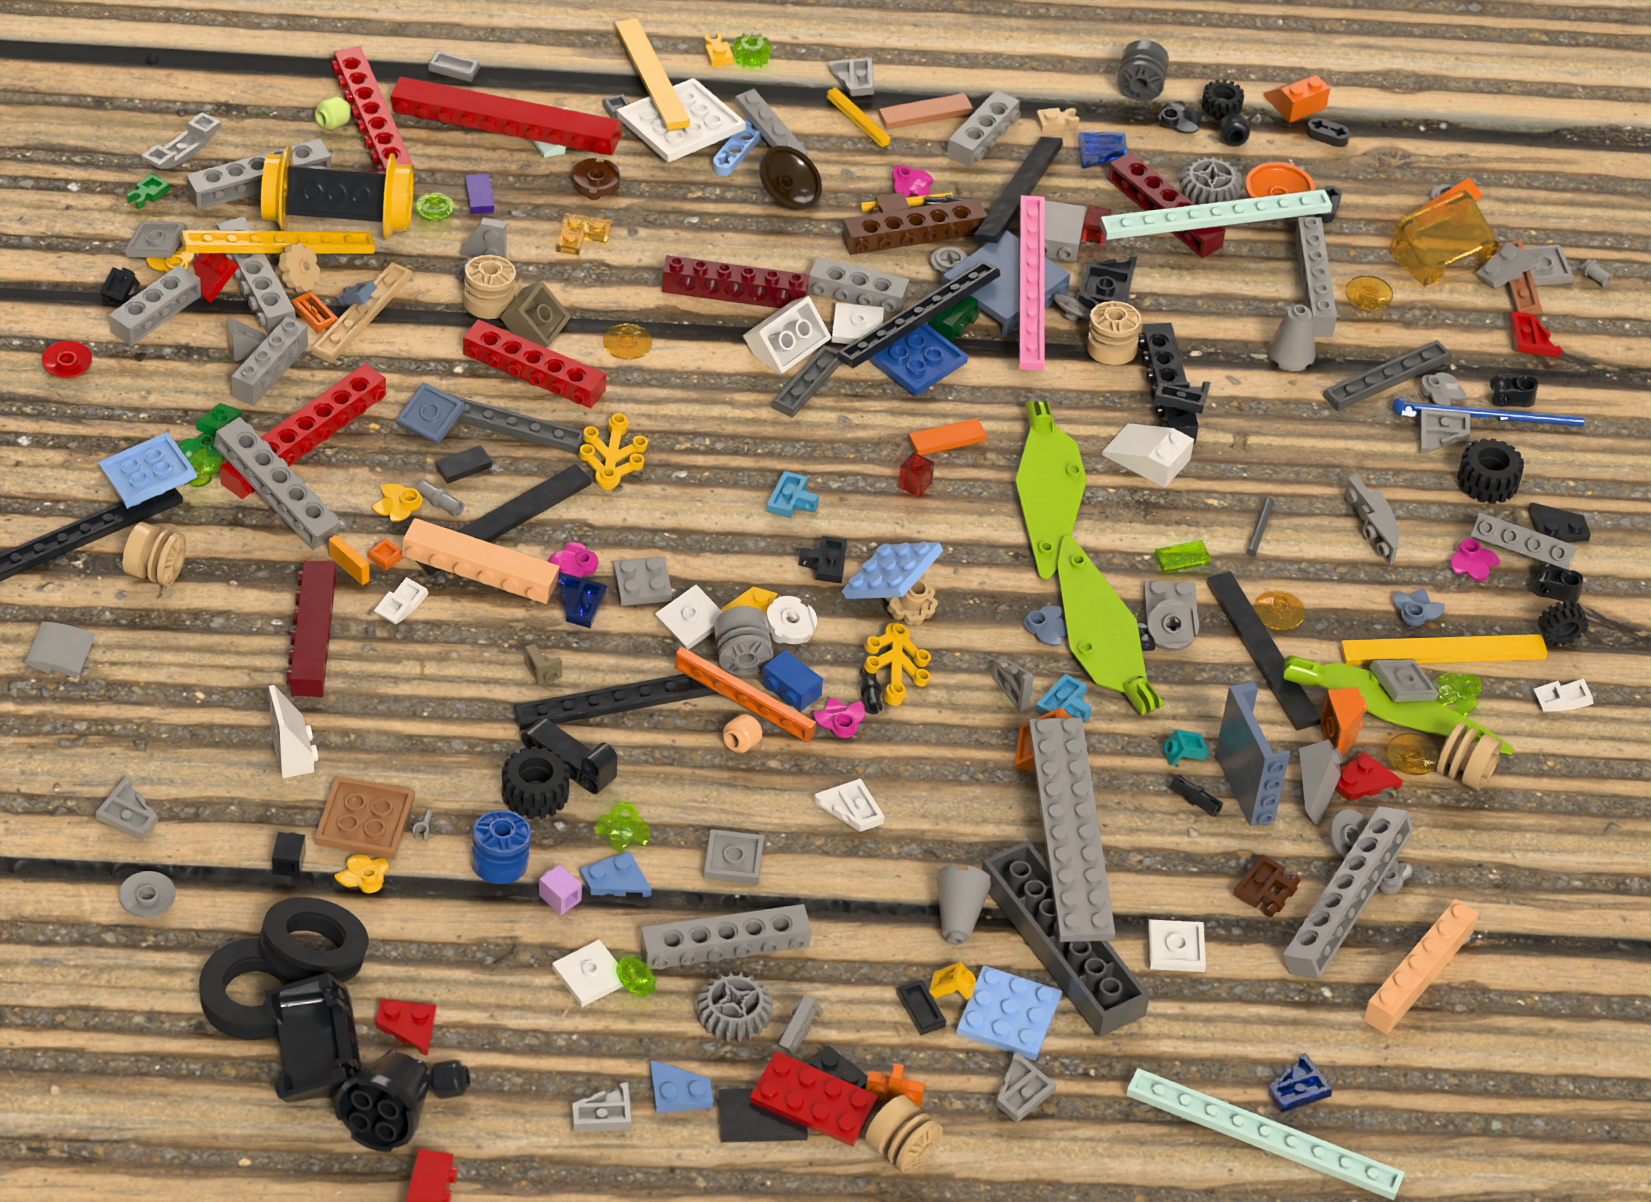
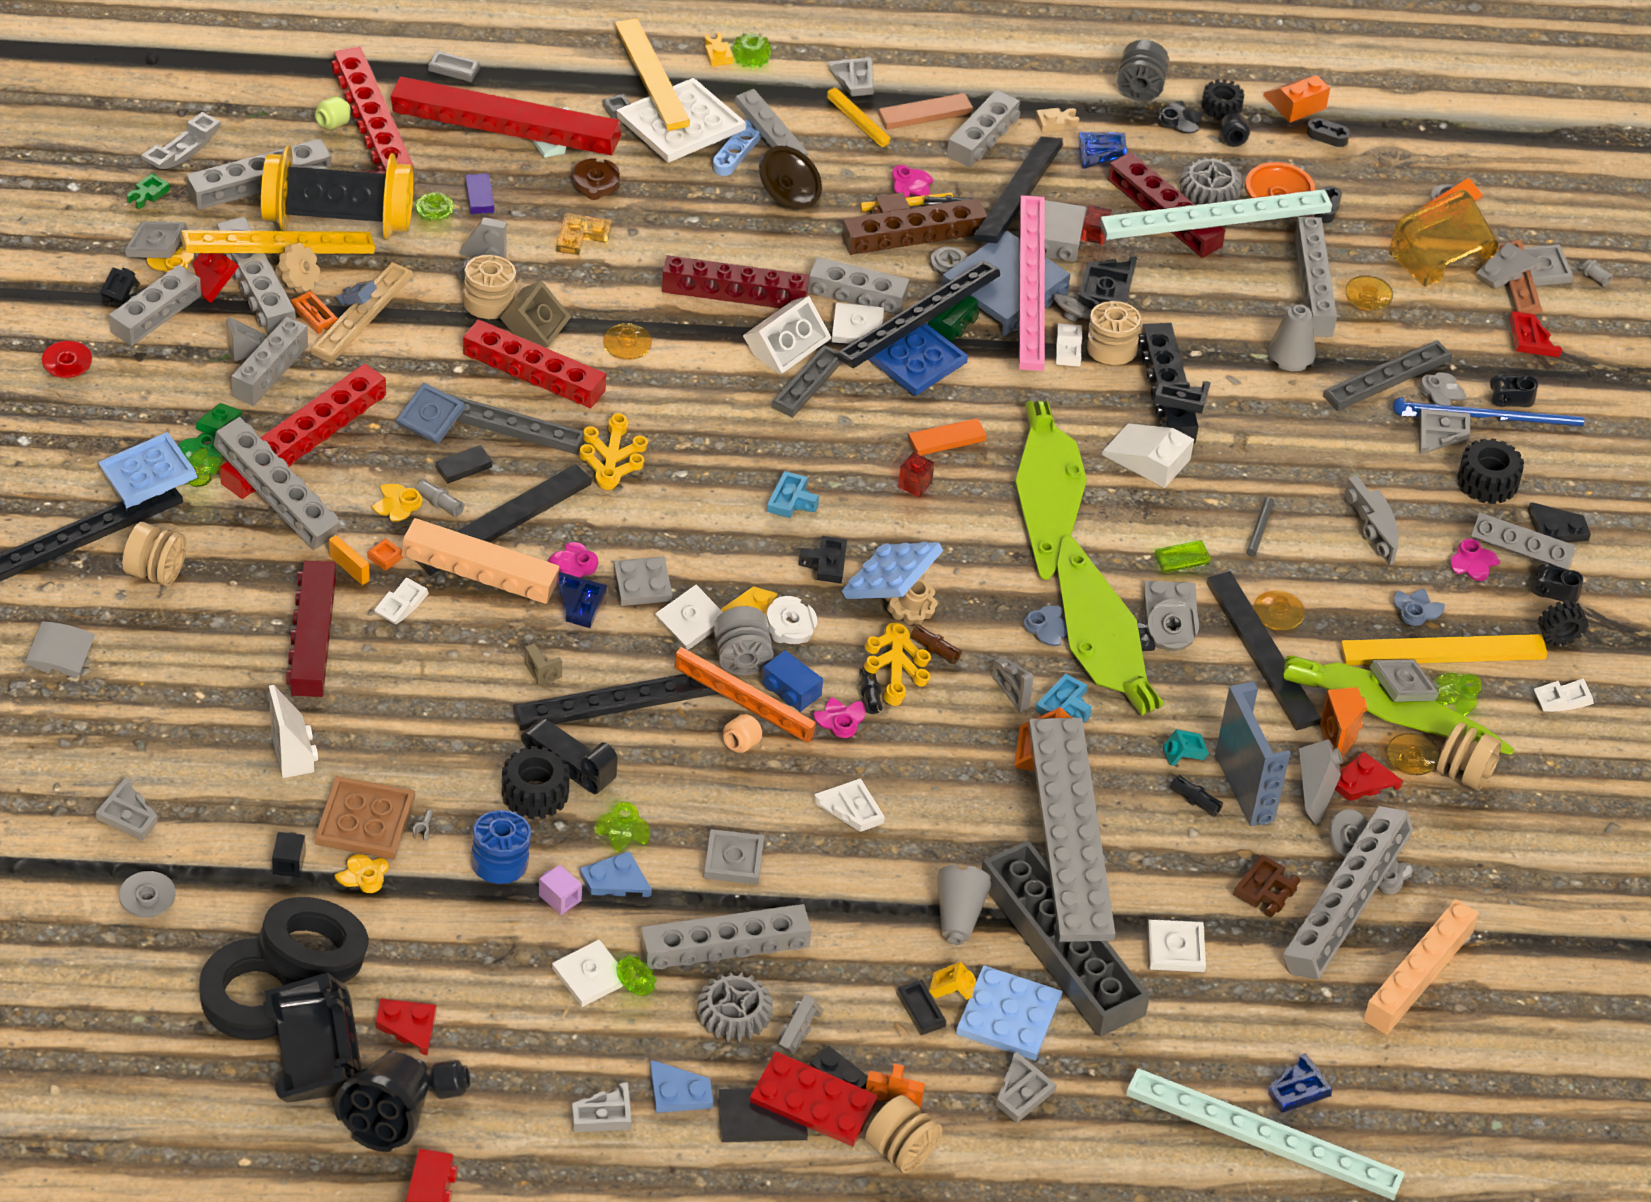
none -> reddish brown pin [910,624,962,664]
none -> white slope [1056,323,1082,367]

